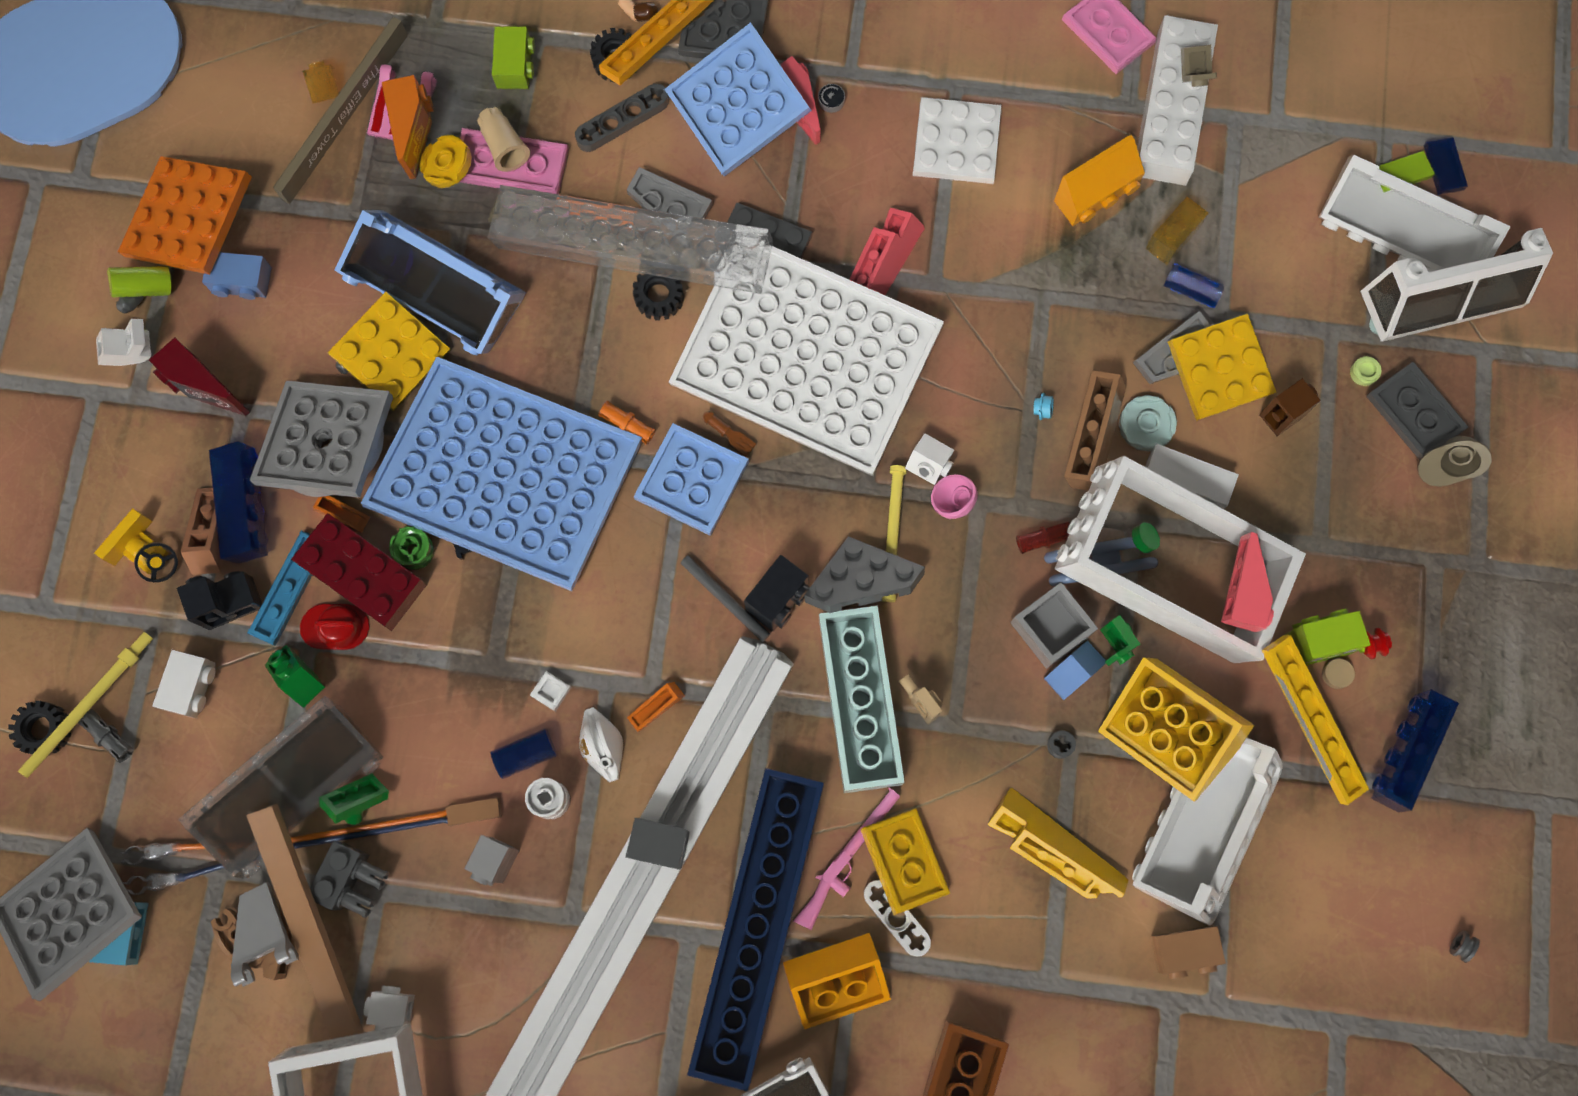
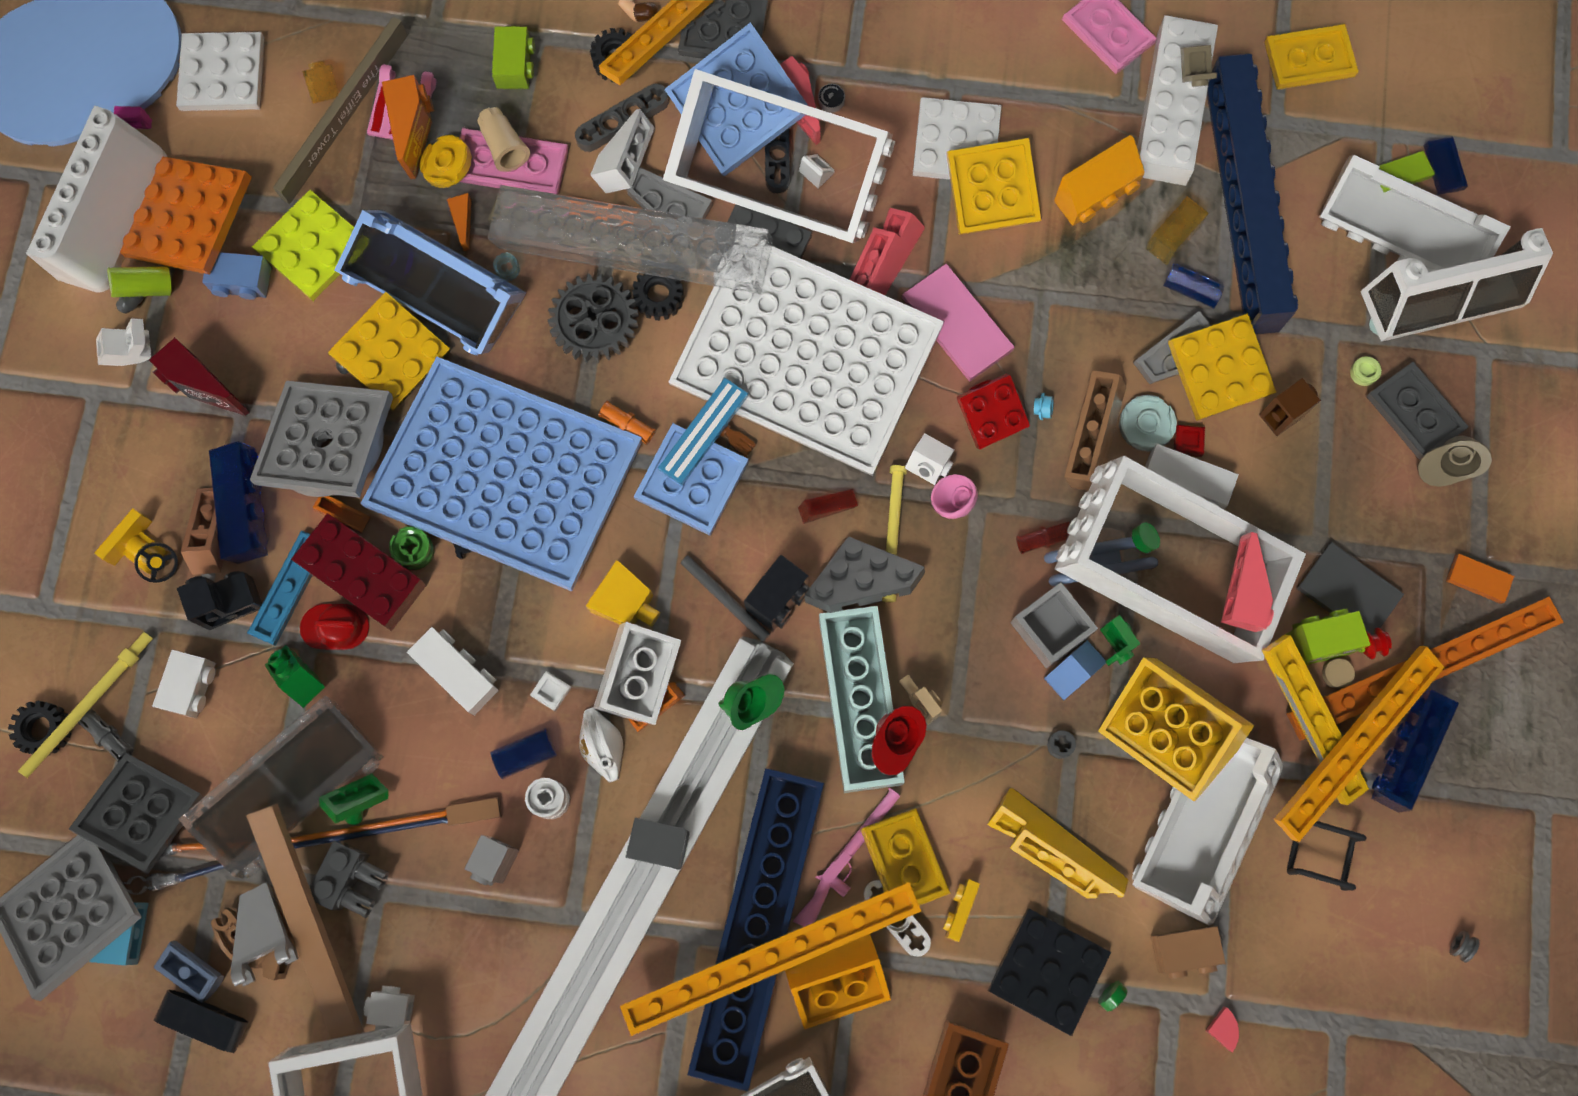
none -> white windscreen [26,106,167,292]
none -> dark grey plate [69,753,203,874]
none -> dark pink tile [114,106,152,129]
none -> sand blue brick [153,940,224,1003]
none -> black beam [154,989,249,1053]
none -> white plate [176,32,265,111]
none -> neon yellow plate [252,190,365,301]
none -> white brick [407,627,499,716]
none -> orange piece [447,193,472,251]
none -> clear light blue bush [493,253,520,281]
none -> dark grey gear [548,274,639,363]
none -> yellow torso [586,560,660,627]
none -> white slope [590,109,654,193]
none -> white slope [593,622,681,725]
none -> light orange plate [620,882,921,1036]
none -> dark azure tile [658,378,748,486]
none -> white door [663,69,896,243]
none -> green piece [718,674,784,730]
none -> black beam [765,128,790,194]
none -> clear red piece [798,489,858,524]
none -> white slope [799,154,835,188]
none -> red piece [872,706,927,775]
none -> bright pink tile [902,264,1015,382]
none -> yellow plate [943,879,980,942]
none -> yellow plate [946,138,1041,235]
none -> red plate [956,374,1030,450]
none -> black plate [988,908,1111,1036]
none -> green tile [1098,981,1128,1011]
none -> red tile [1174,425,1205,457]
none -> coral tile [1205,1007,1239,1052]
none -> dark blue brick [1207,54,1298,334]
none -> yellow plate [1264,24,1359,90]
none -> light orange plate [1274,646,1445,842]
none -> orange plate [1286,596,1564,741]
none -> black piece [1287,821,1367,891]
none -> dark grey tile [1296,542,1404,635]
none -> orange tile [1446,554,1514,604]

